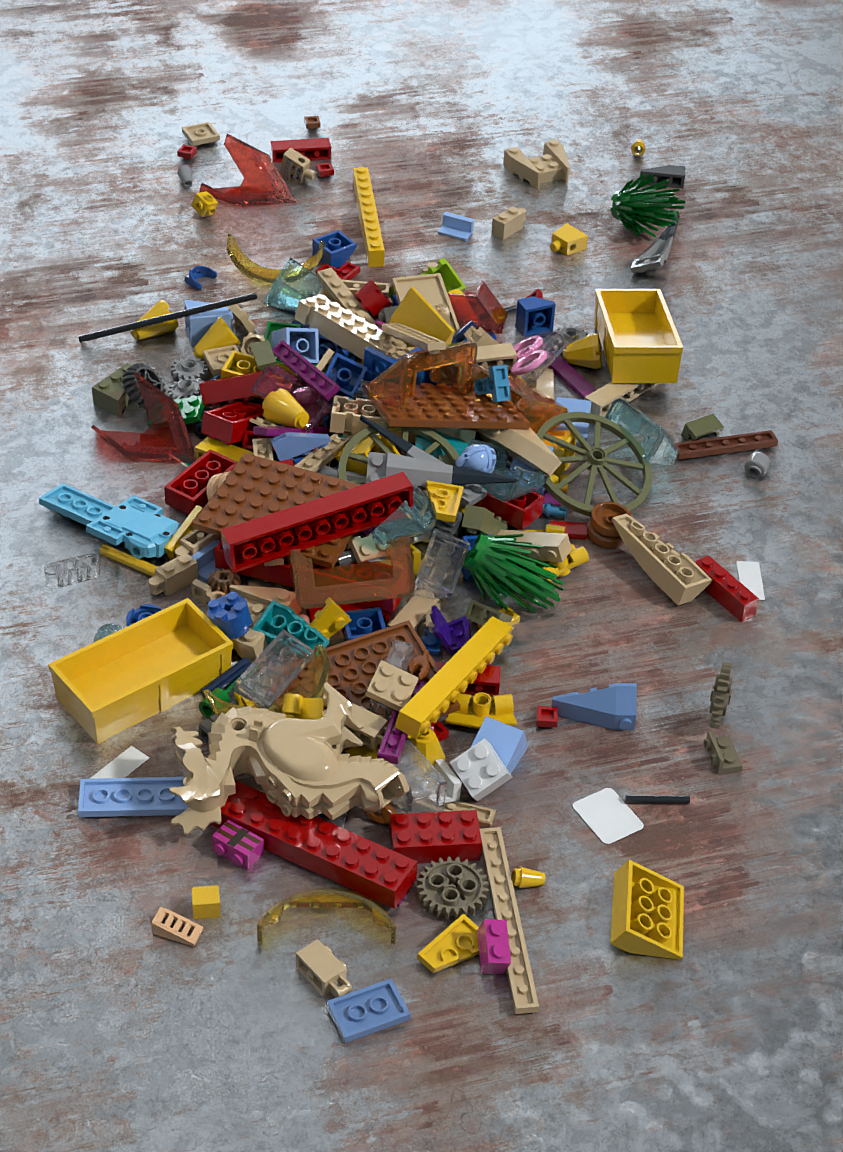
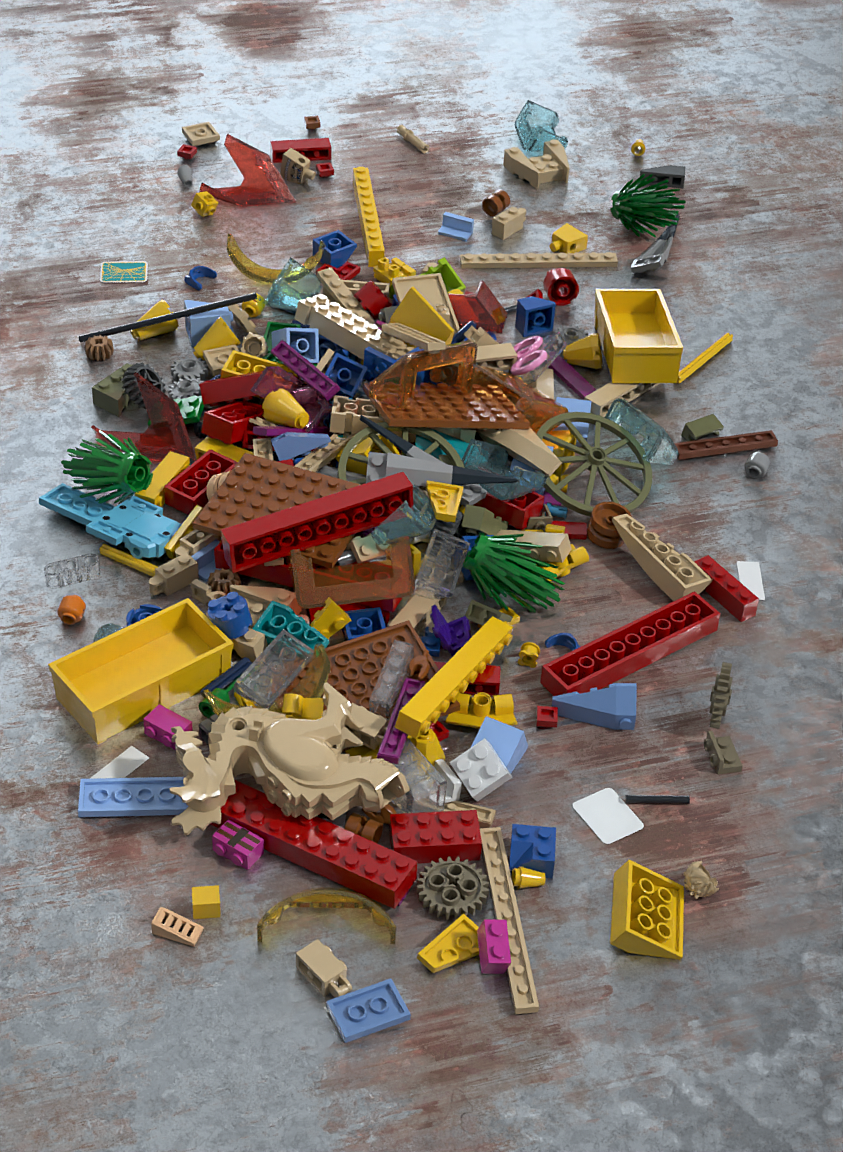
olive hinge [250,340,279,375] -> none
tan plate [365,660,419,711] -> none
light blue helmet [455,444,497,473] -> none
dark azure tile [474,365,511,402] -> none
none -> orange head [57,595,86,625]
none -> green plant [61,430,153,505]
none -> medium nougat gear [85,335,114,362]
none -> teal sticker [100,261,148,283]
none -> yellow brick [135,451,190,507]
none -> dark pink brick [143,704,193,750]
none -> yellow head [241,293,266,317]
none -> dark orange wheel [344,812,383,844]
none -> yellow hips [373,257,416,287]
none -> tan pin [396,125,429,153]
none -> tan plate [460,252,618,269]
none -> dark orange wheel [482,190,510,216]
none -> blue slope [509,824,556,879]
none -> clear light blue windscreen [515,100,568,152]
none -> yellow brick [517,642,540,668]
none -> dark tan bracket [525,504,553,532]
none -> red brick [540,591,721,696]
none -> red brick [543,268,579,306]
none -> blue helmet [545,633,581,651]
none -> yellow axle [677,333,733,384]
none -> tan hair [683,861,719,899]

